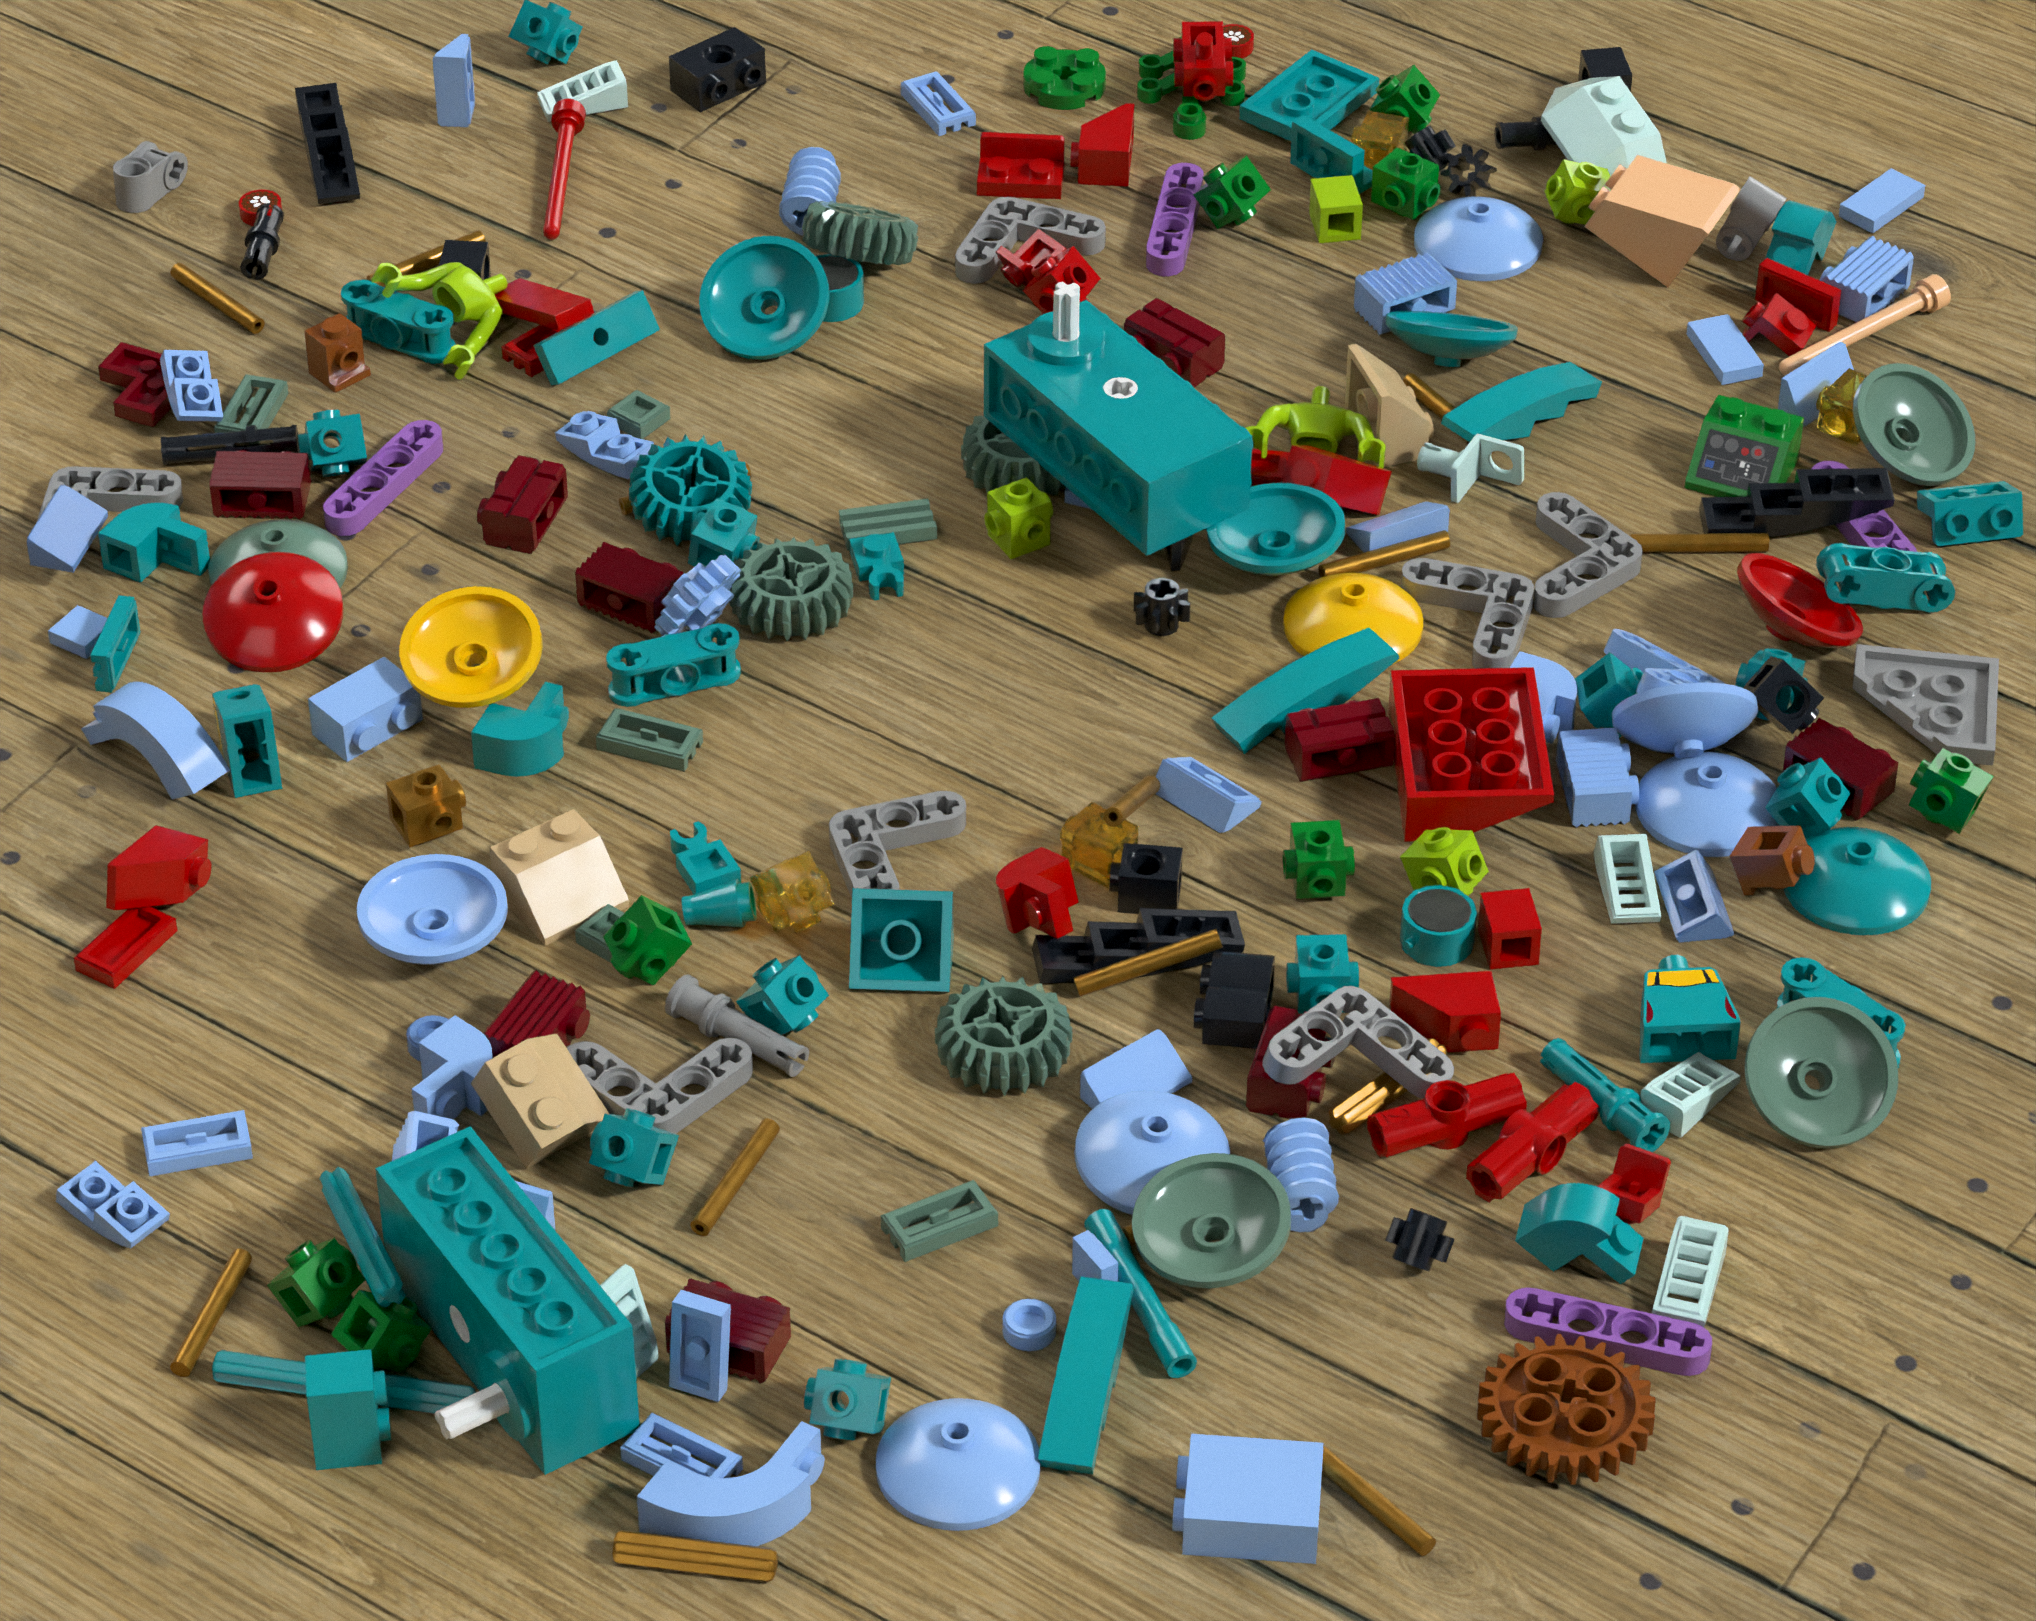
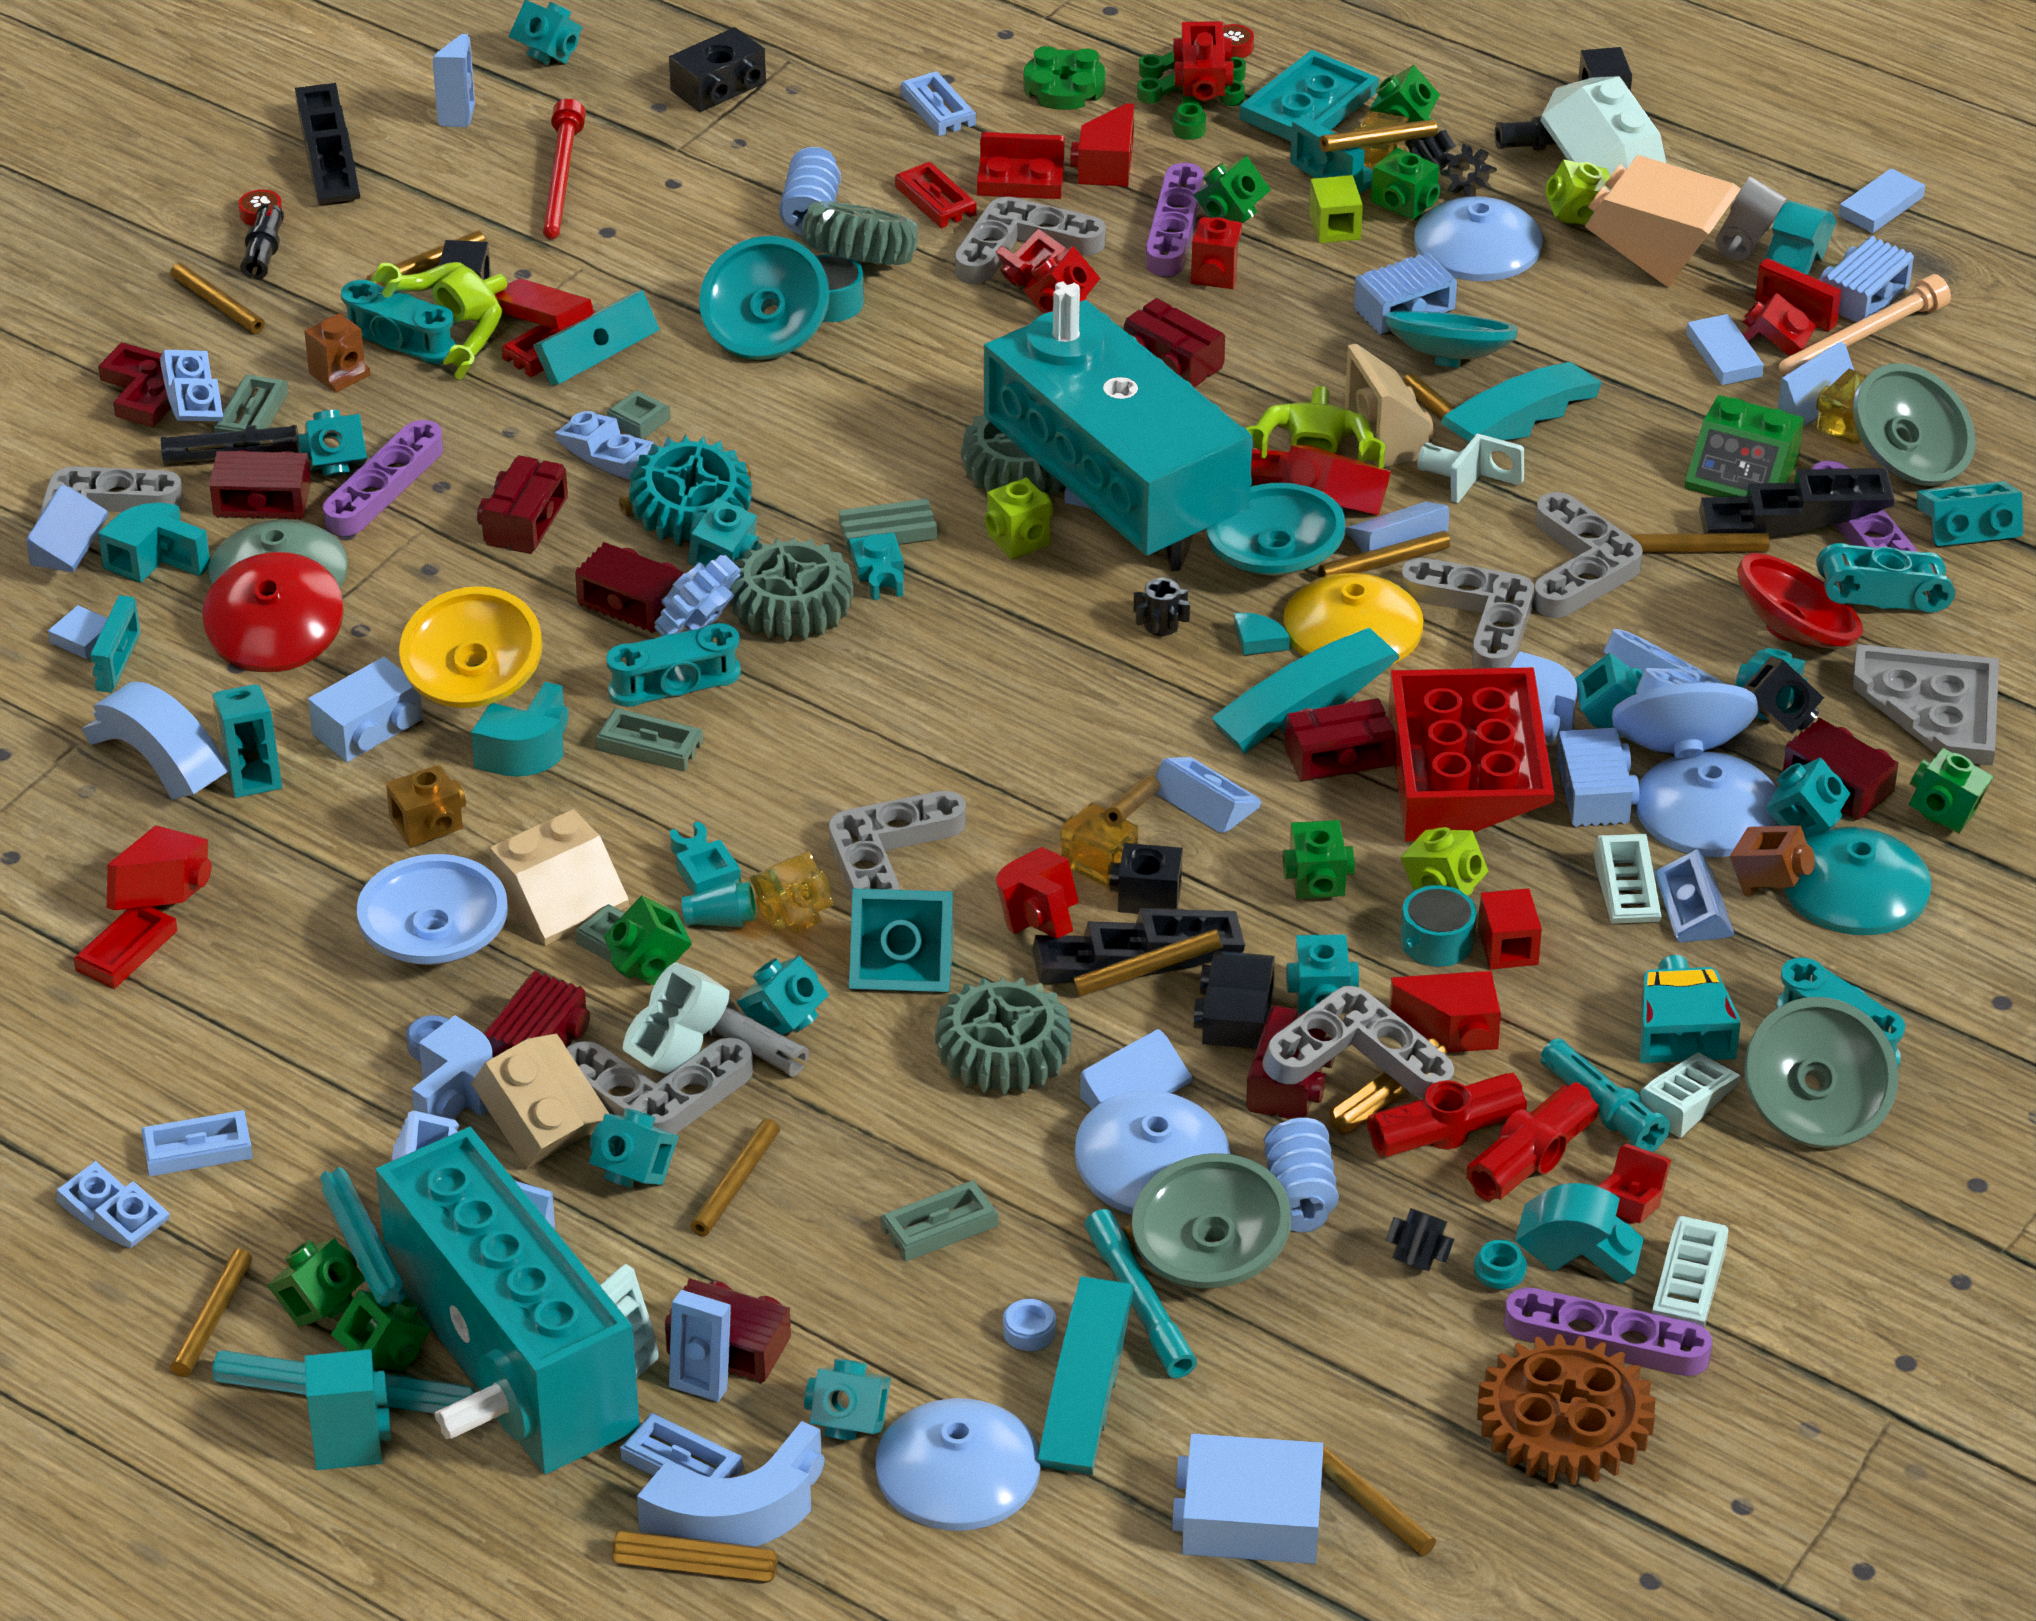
light grey piece [113,141,188,213] -> none
light aqua slope [537,60,628,122] -> none
light blue tile [1072,1230,1118,1282] -> none
none -> light aqua brick [623,962,730,1075]
none -> red tile [895,161,977,228]
none -> red bracket [1191,217,1242,289]
none -> teal tile [1234,613,1290,655]
none -> pearl gold piece [1319,120,1438,152]
none -> teal plate [1473,1240,1527,1289]

